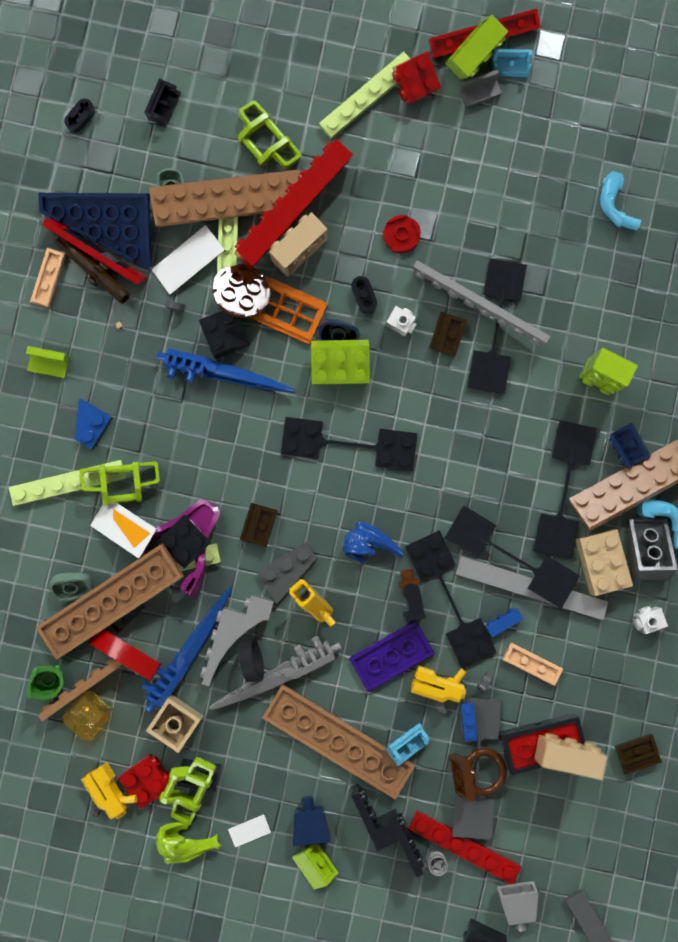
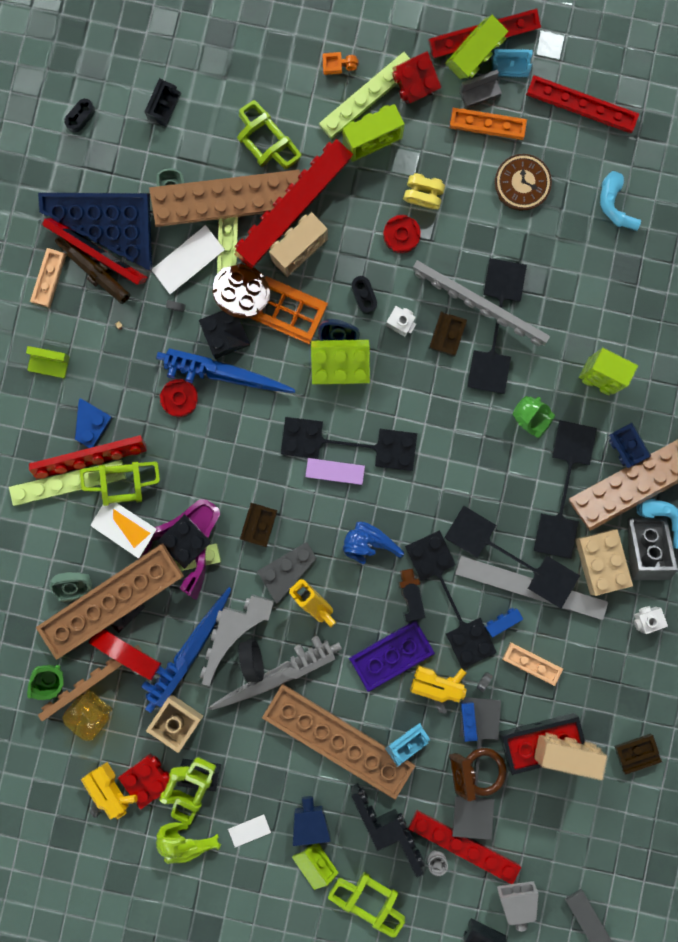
none -> red plate [29,435,147,479]
none -> red tile [160,379,198,417]
none -> lavender tile [305,458,365,485]
none -> orange plate [322,52,359,75]
none -> lime bar [328,872,405,938]
none -> lime brick [342,104,405,162]
none -> light yellow brick [403,173,445,209]
none -> orange plate [449,107,527,140]
none -> tile [494,154,552,211]
none -> bright green helmet [512,396,555,438]
none -> red plate [526,75,639,134]

